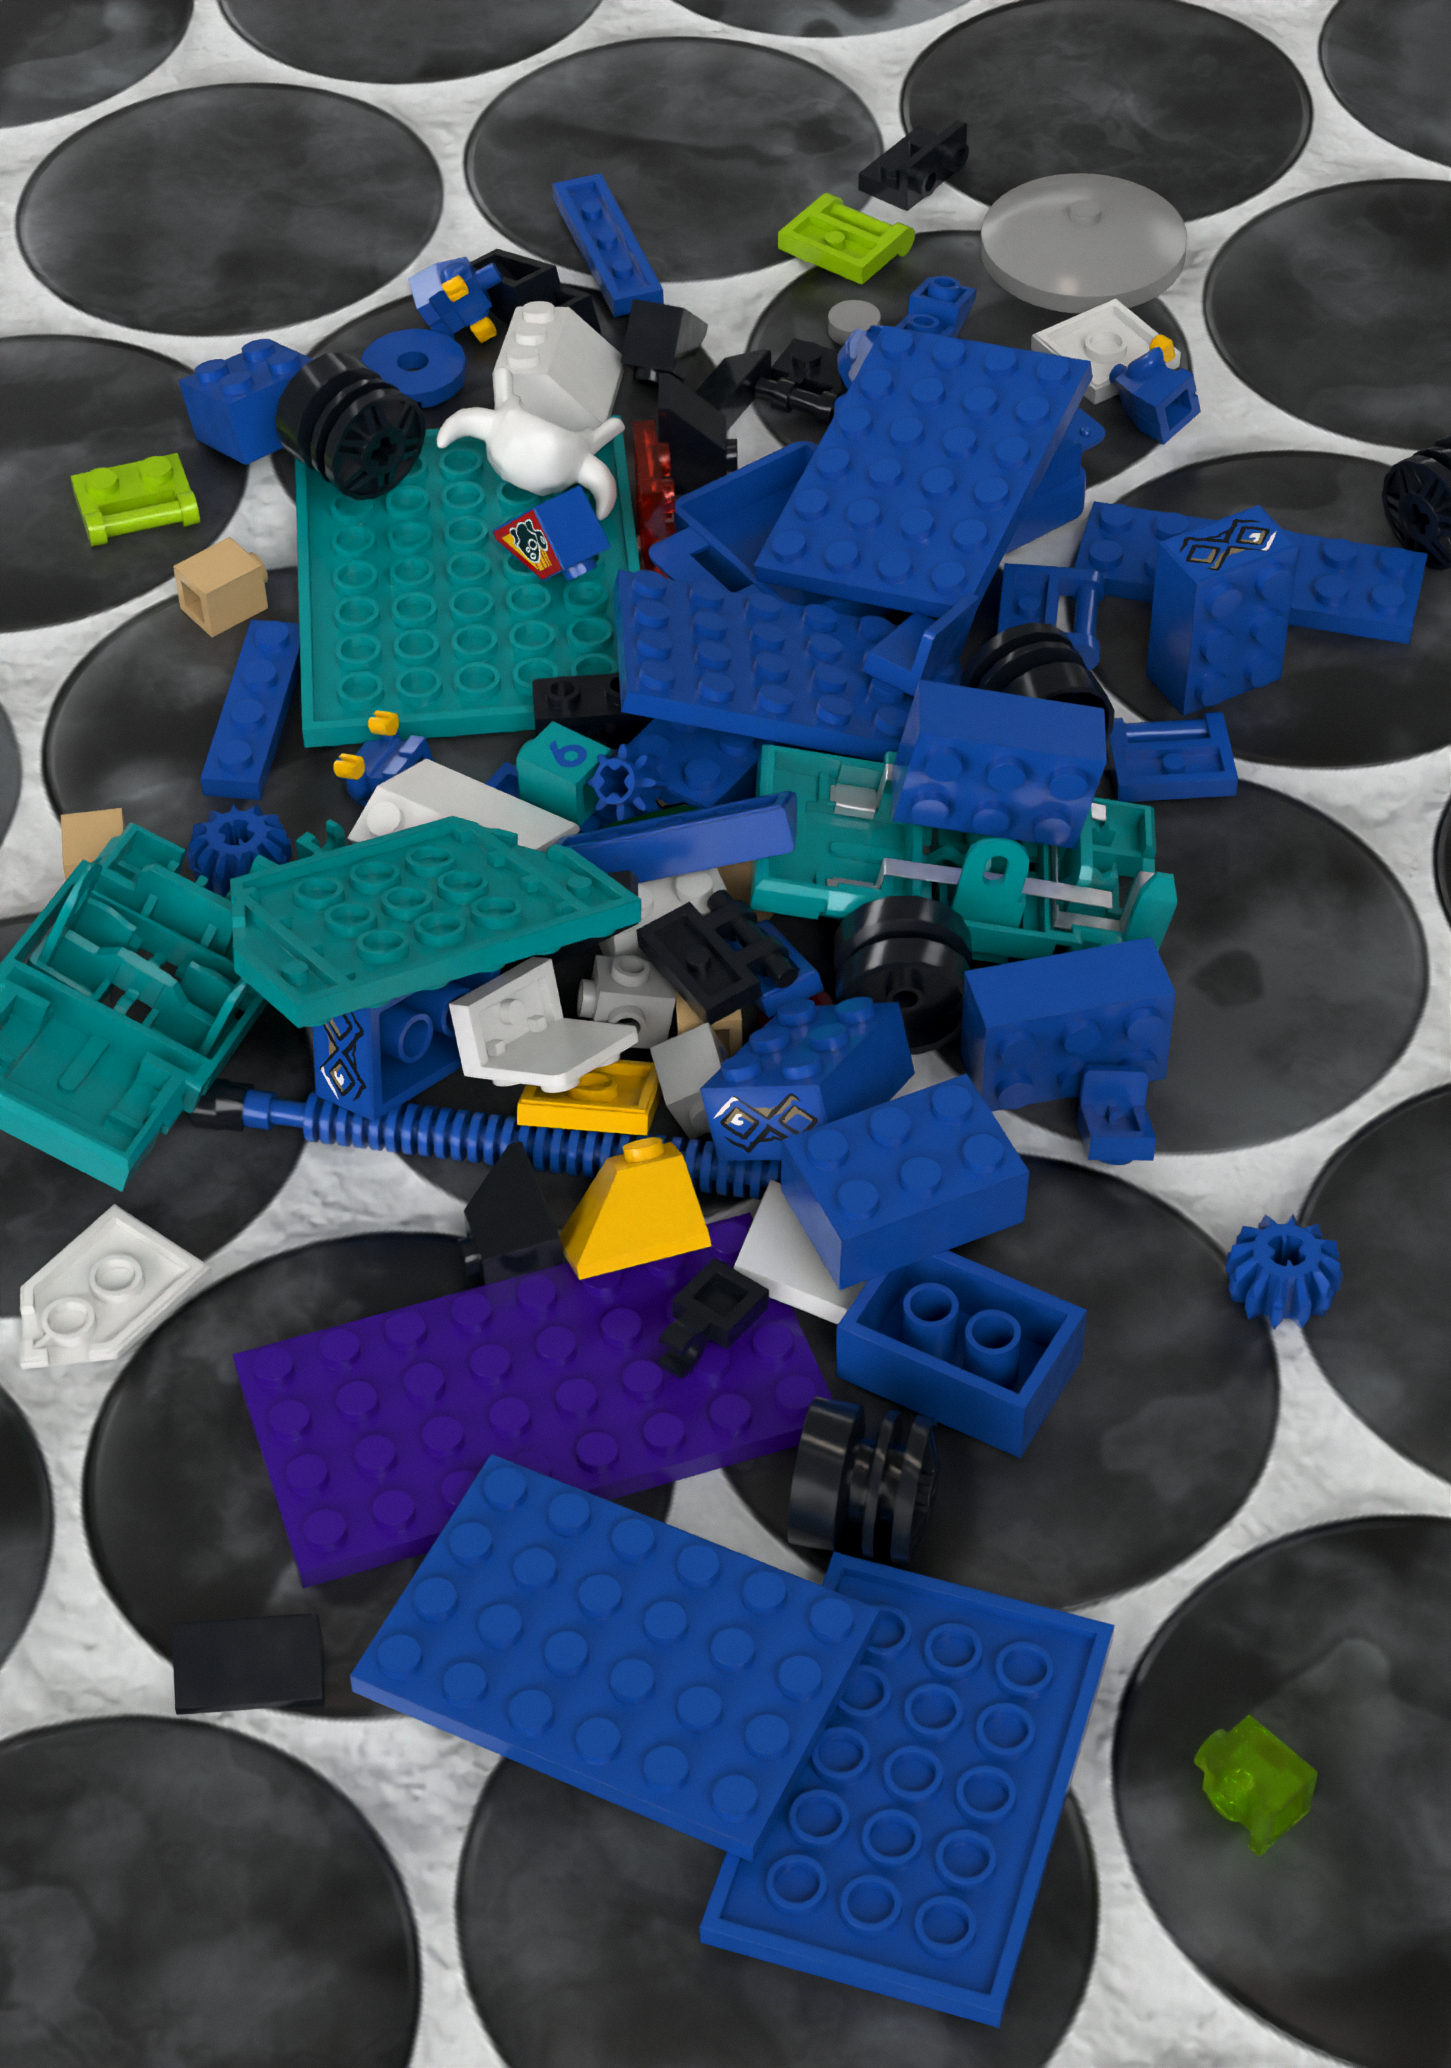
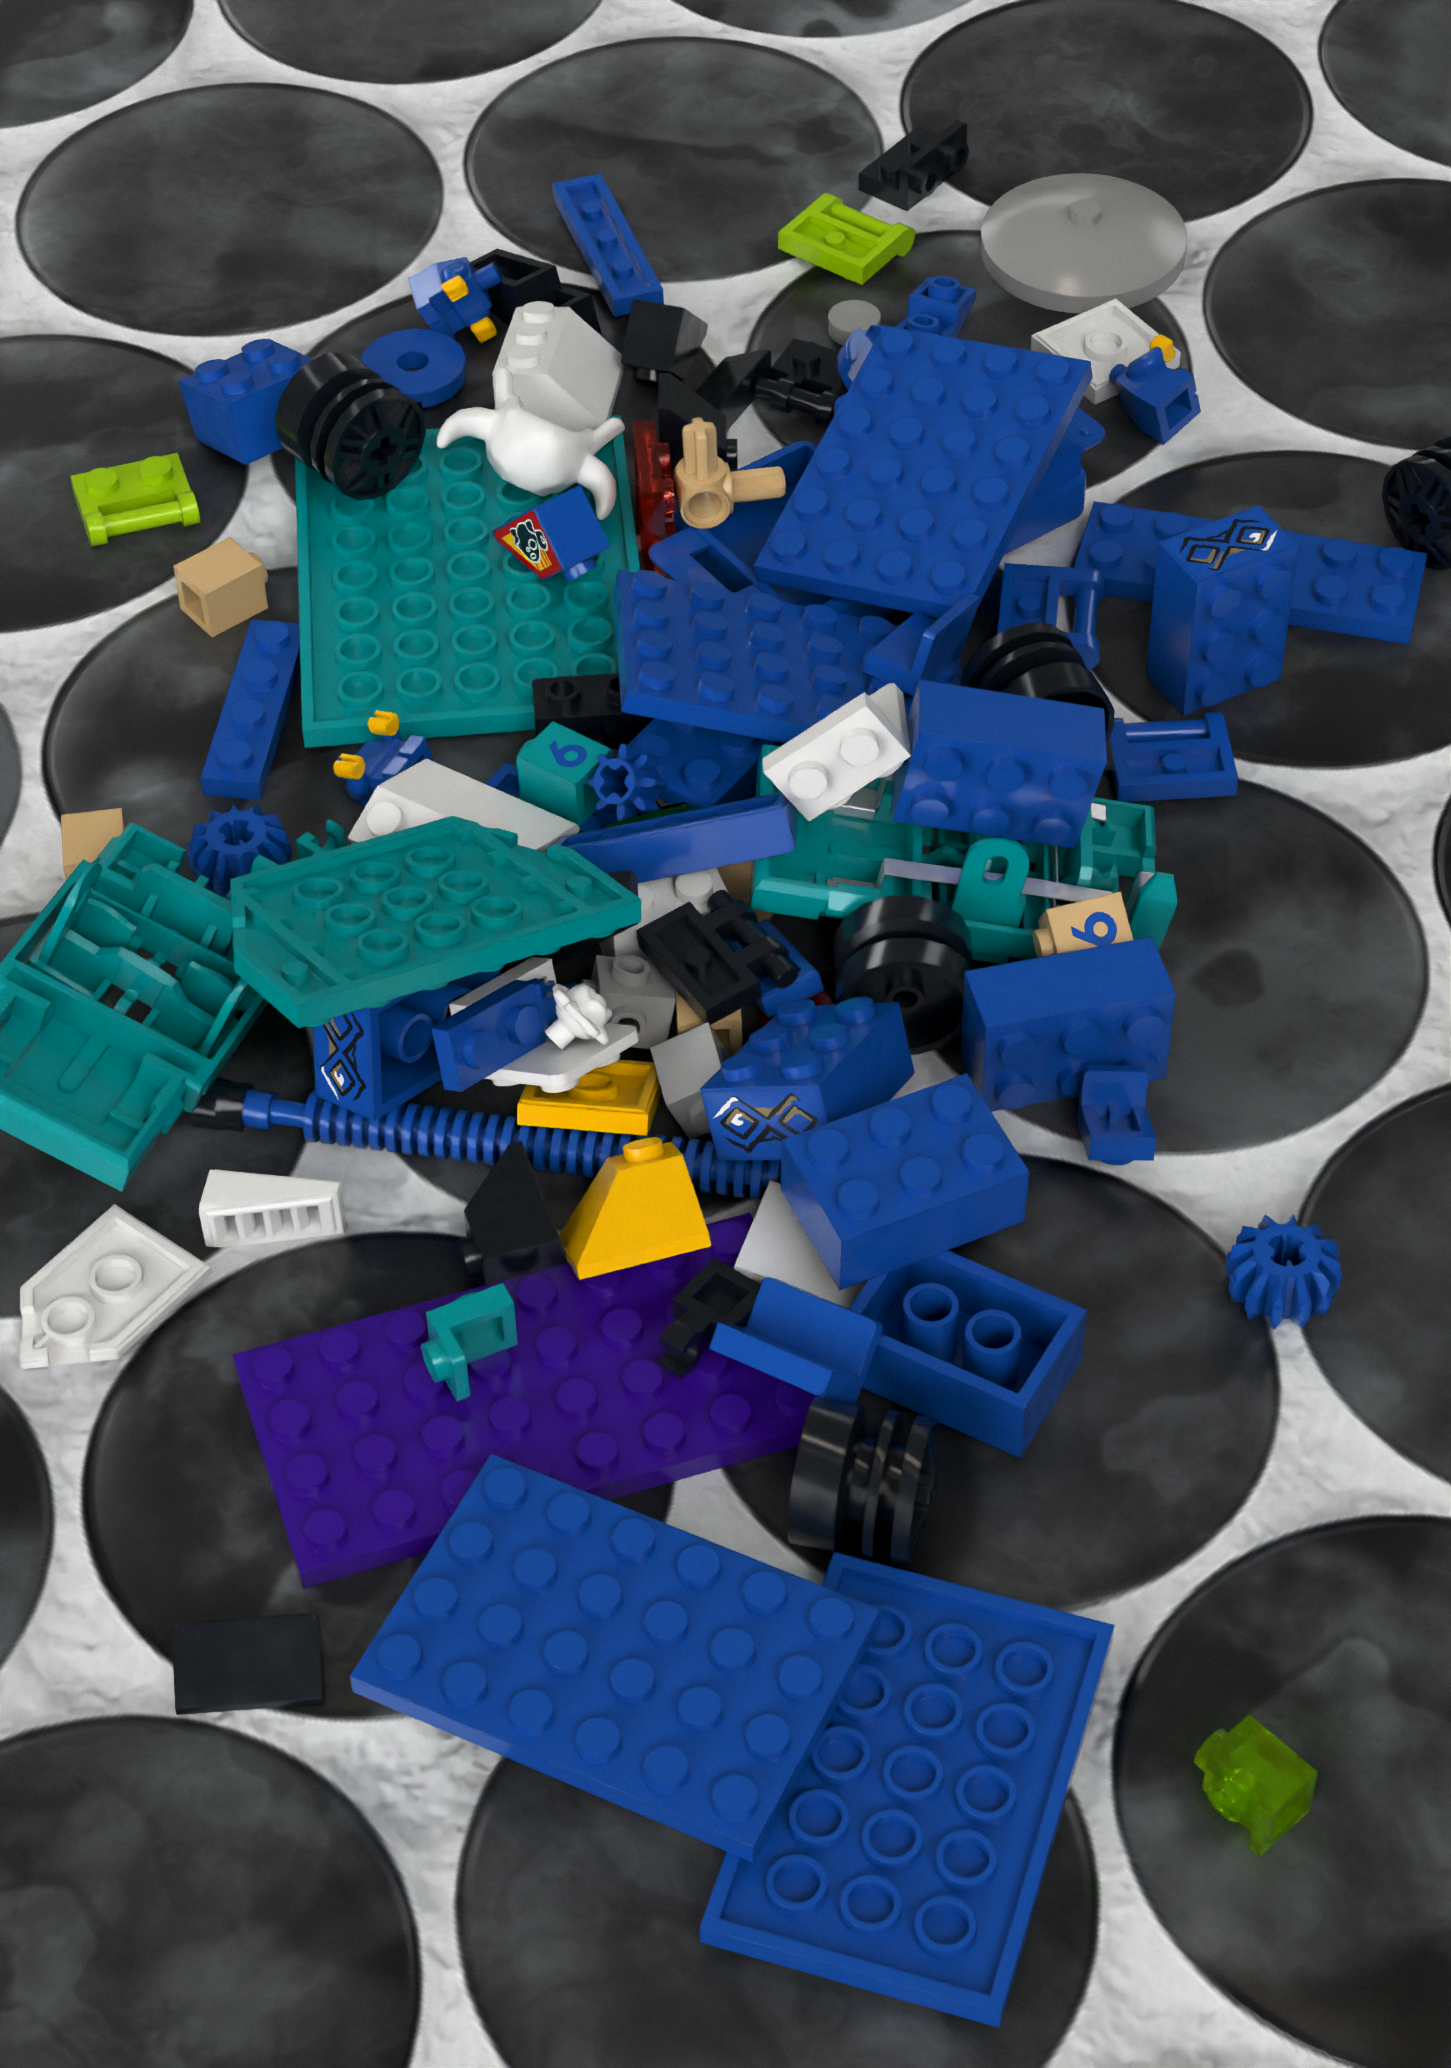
none -> white slope [199,1169,346,1247]
none -> teal bracket [421,1283,518,1402]
none -> blue hinge [431,978,578,1092]
none -> white plant [545,983,613,1050]
none -> tan axle [673,417,786,529]
none -> blue panel [709,1277,883,1403]
none -> white bracket [762,683,911,821]
none -> tan brick [1032,892,1133,958]

